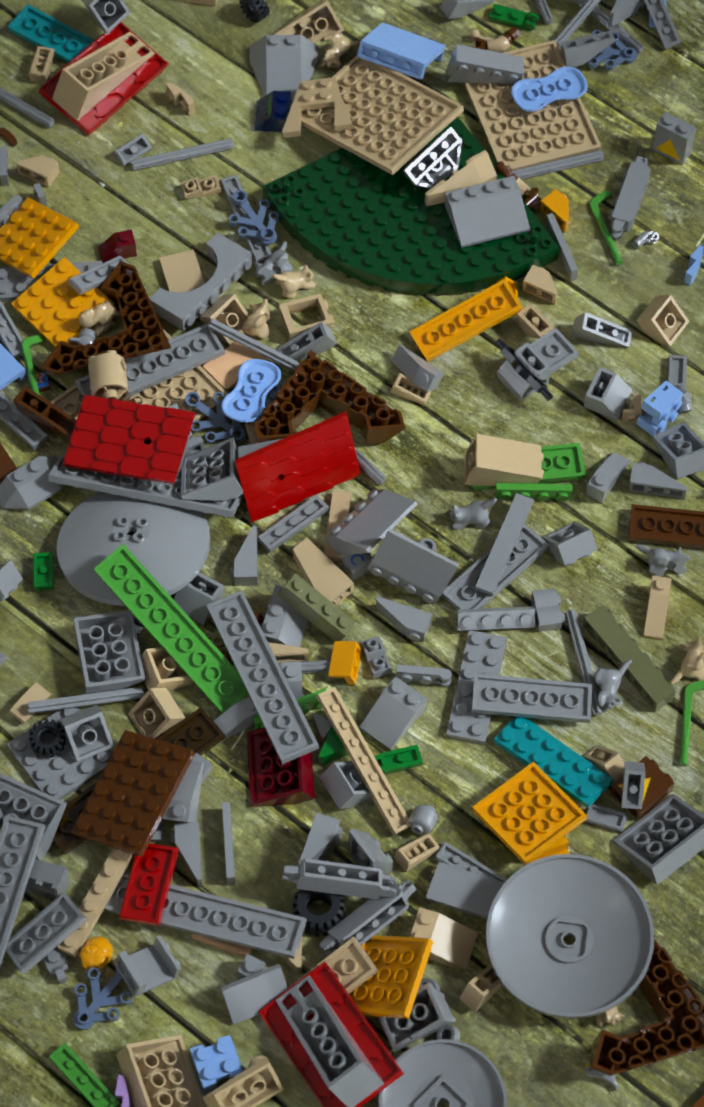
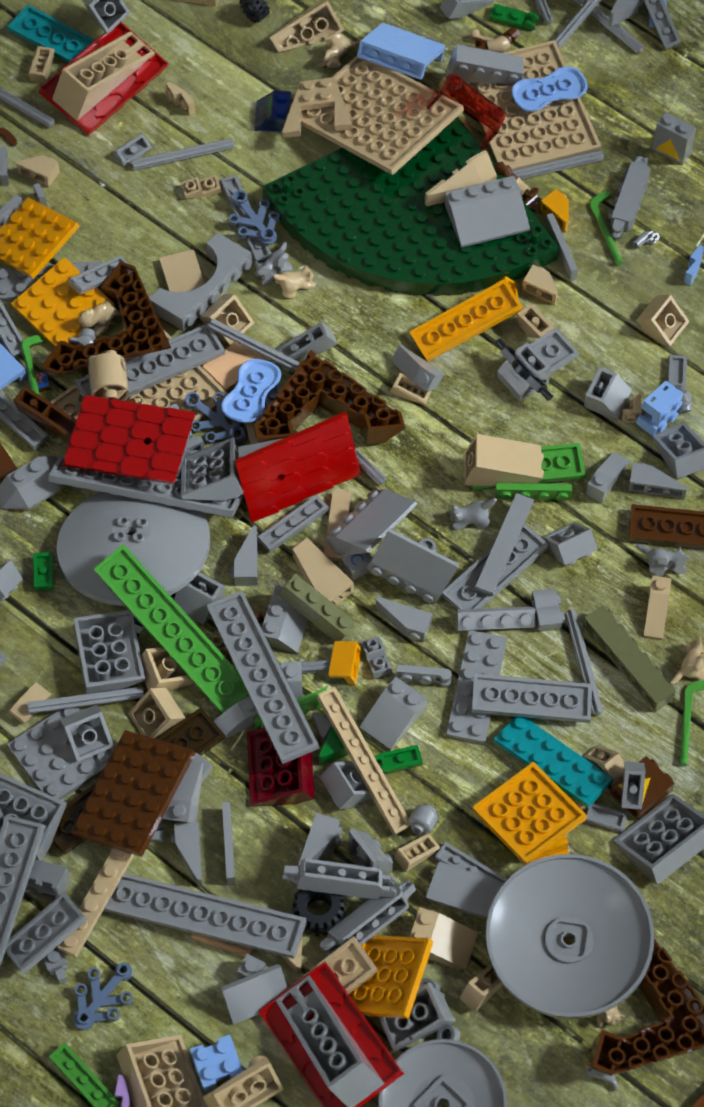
black tyre [29,719,66,758] -> none
light orange hair [79,936,113,971] -> none
dark red slope [98,229,137,263] -> none
light grey panel [114,935,181,997] -> none
red tile [119,843,179,926] -> none
tan animal [239,299,272,339] -> none
light grey wedge [249,35,318,103] -> none
tan slope [269,643,308,663] -> none
tan window [279,293,334,341] -> none
light grey wedge [403,127,462,189] -> none
light grey slope [560,31,615,68] -> none
light grey slope [572,312,632,348] -> none
sand blue plant [587,30,638,71] -> none
light grey animal [595,659,632,712] -> none
none -> clear red windscreen [426,74,505,150]

